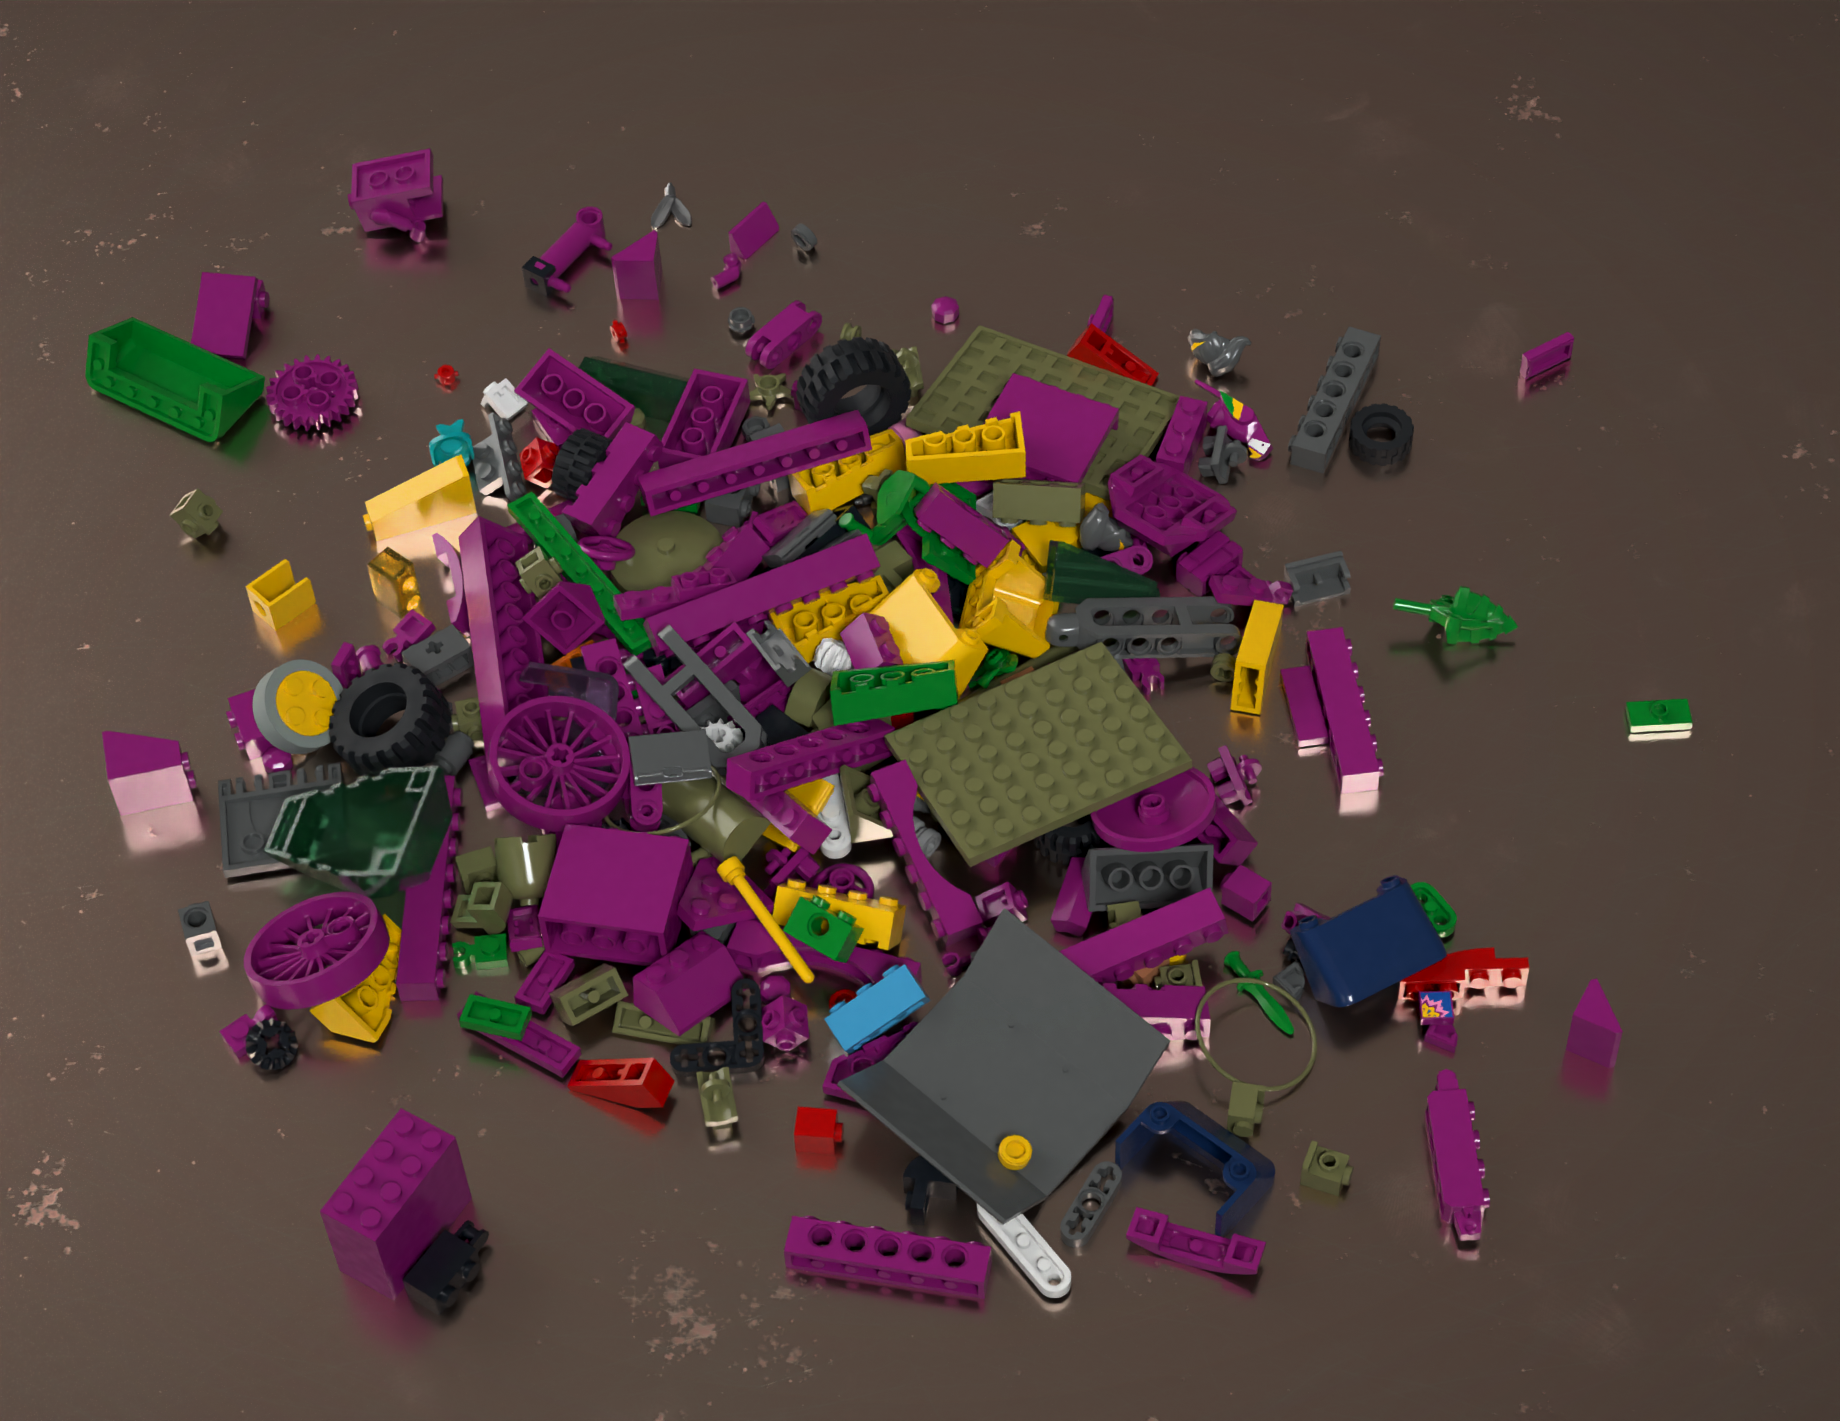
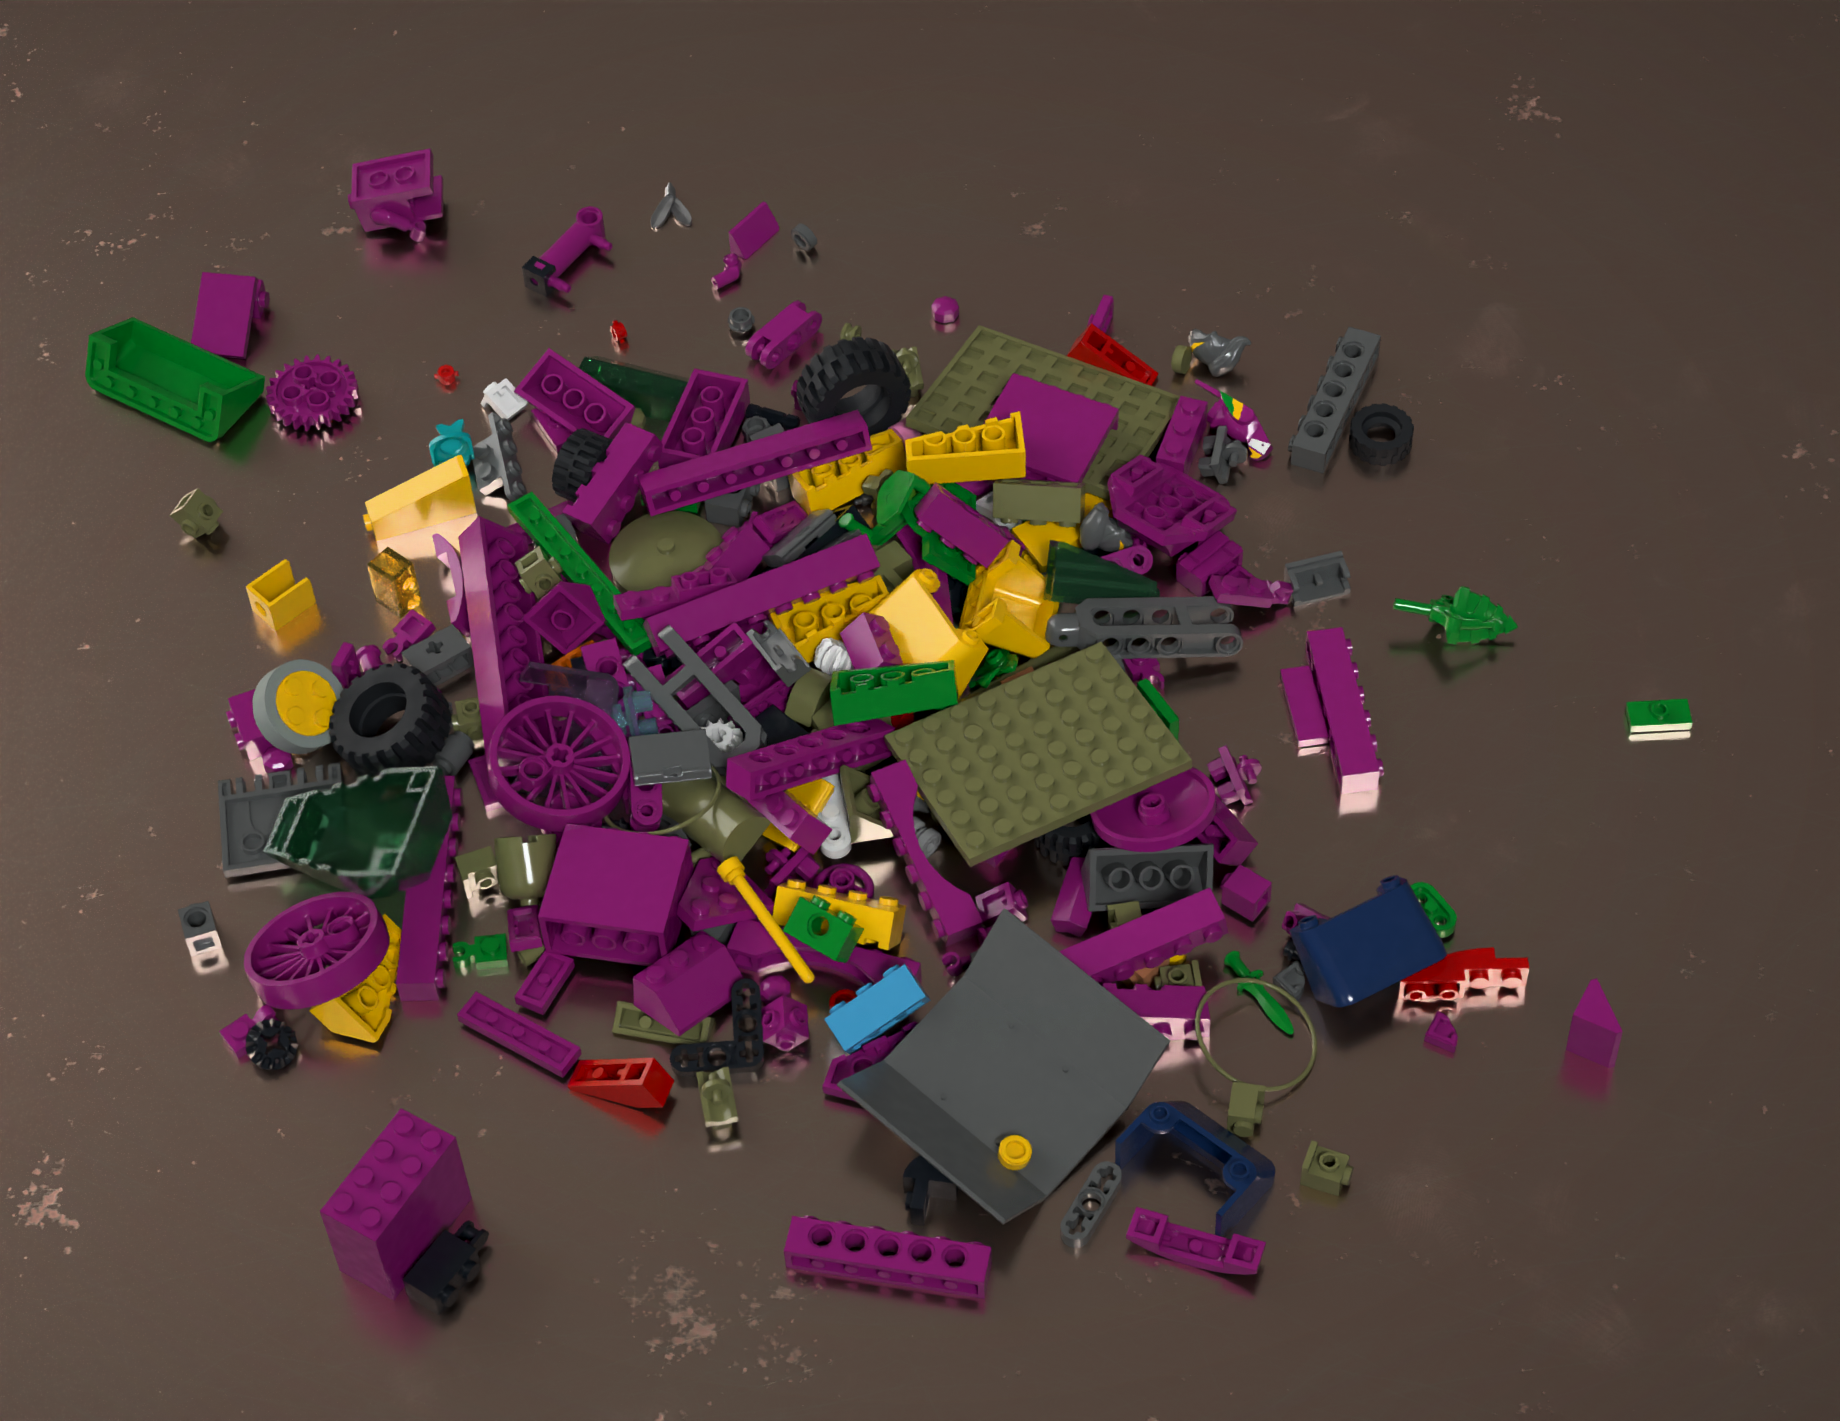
magenta slope [102,731,197,816] -> none
olive brick [450,882,513,934] -> none
green plate [459,994,532,1041] -> none
red brick [519,437,560,489] -> none
olive brick [549,963,629,1026] -> none
magenta piece [577,536,635,571] -> none
magenta slope [611,230,663,300] -> none
olive animal [749,373,793,410] -> none
red brick [794,1107,844,1155] -> none
white plate [977,1203,1071,1298] -> none
olive bush [1210,653,1236,682] -> none
yellow slope [1230,600,1284,715] -> none
tile [1418,991,1454,1025] -> none
magenta hinge [1425,1068,1490,1241] -> none
magenta tile [1520,332,1574,379] -> none
none -> clear light blue hips [609,686,659,736]
none -> black axle [745,403,801,430]
none -> green plate [1137,678,1179,739]
none -> olive tile [1171,345,1192,374]

